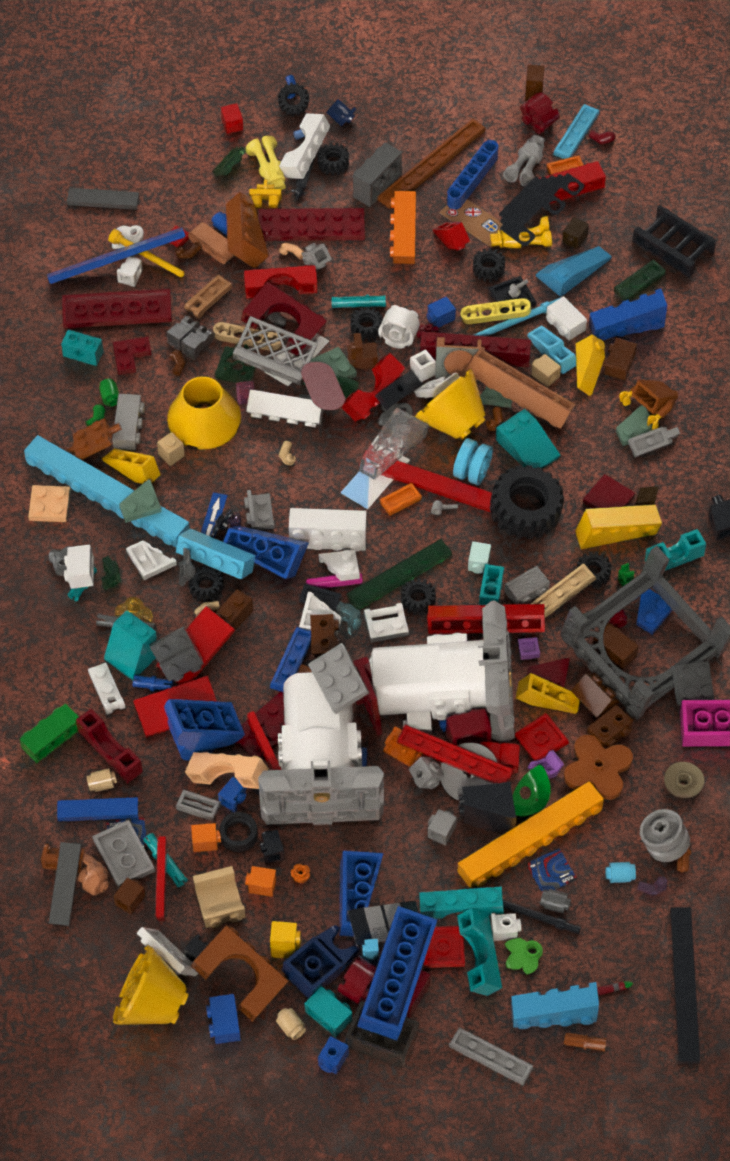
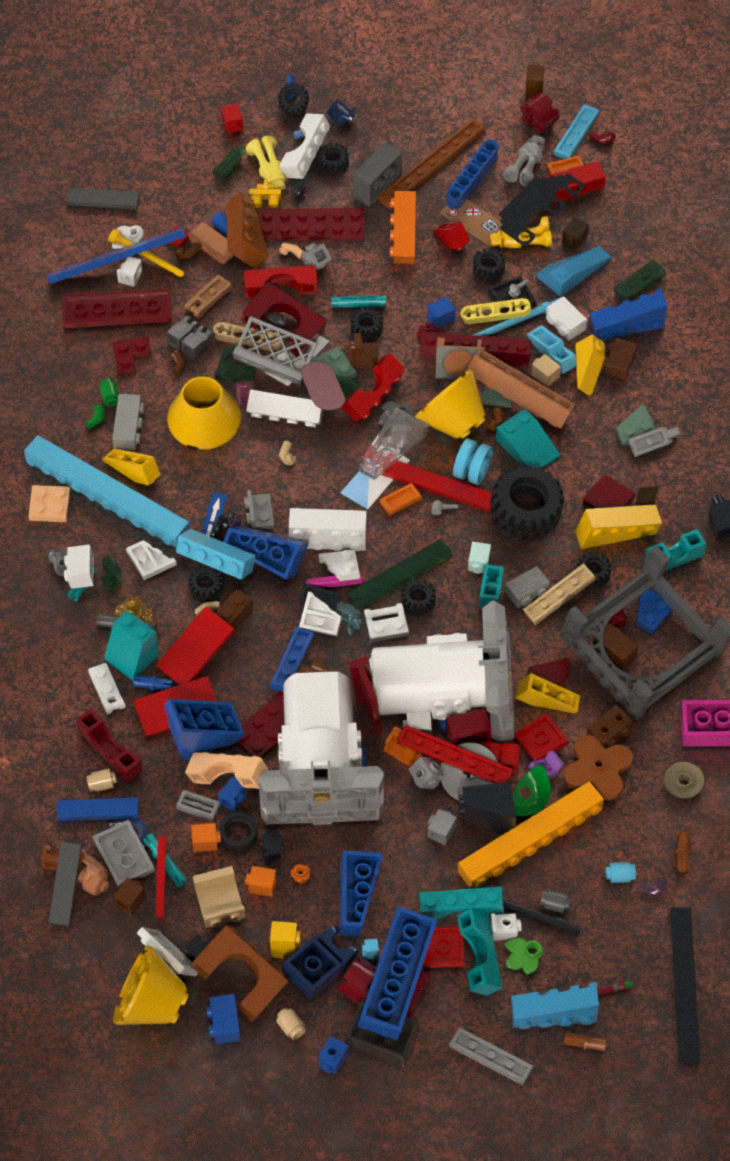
green brick [20,703,79,763] -> none
teal brick [61,330,104,366] -> none
dark orange plate [65,418,122,460] -> none
sand green wing [119,479,162,523] -> none
dark grey plate [149,626,204,682] -> none
tan brick [157,432,185,466] -> none
dark grey plate [178,548,195,587] -> none
red tile [247,711,282,770] -> none
teal brick [304,986,353,1038] -> none
light grey plate [308,643,369,714] -> none
reddish brown brick [310,614,340,657] -> none
sticker [348,900,419,945] -> none
black tile [375,370,422,410] -> none
white brick [378,305,420,349] -> none
white brick [410,349,436,382] -> none
white wing [414,373,459,399] -> none
red brick [427,604,545,634] -> none
medium lavender plate [517,637,540,660] -> none
sticker [526,849,577,893] -> none
reddish brown brick [571,674,620,718] -> none
green plate [618,563,634,587] -> none
dark orange torso [619,380,678,430] -> none
black fence [632,205,716,277] -> none
light grey wheel [639,809,690,862] -> none
dark grey plate [671,661,715,705] -> none

